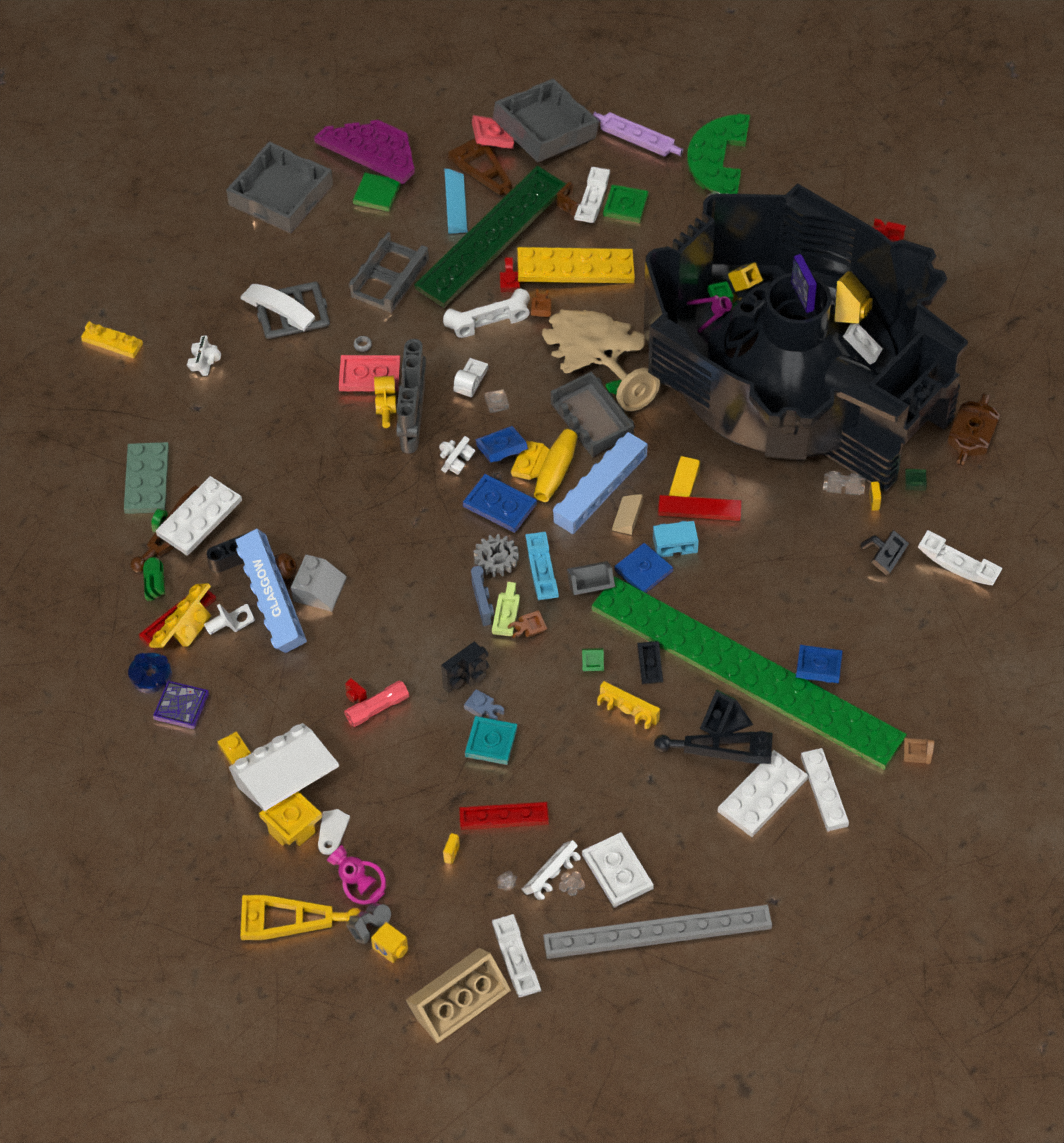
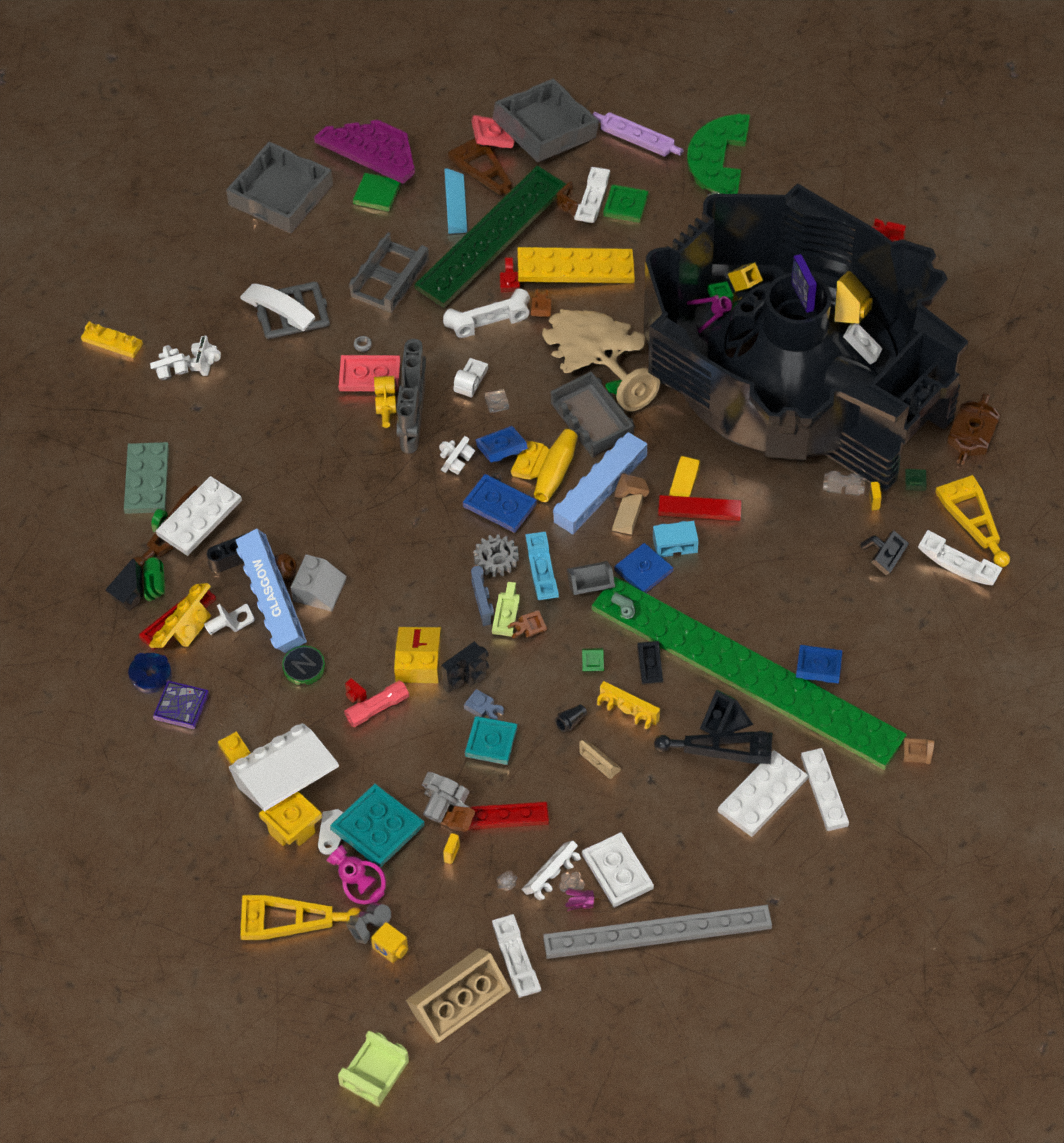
none -> black slope [105,558,143,611]
none -> white hips [150,345,191,380]
none -> black tile [282,646,325,685]
none -> teal plate [330,784,424,868]
none -> yellowish green panel [338,1031,409,1107]
none -> yellow slope [394,627,441,683]
none -> light grey piece [422,772,470,823]
none -> dark orange plate [440,806,475,831]
none -> black cone [555,704,587,732]
none -> flat silver piece [565,888,599,911]
none -> tan slope [580,740,621,779]
none -> sand green arm [611,593,635,619]
none -> medium nougat tile [615,473,649,499]
none -> yellow plate [935,475,1010,567]

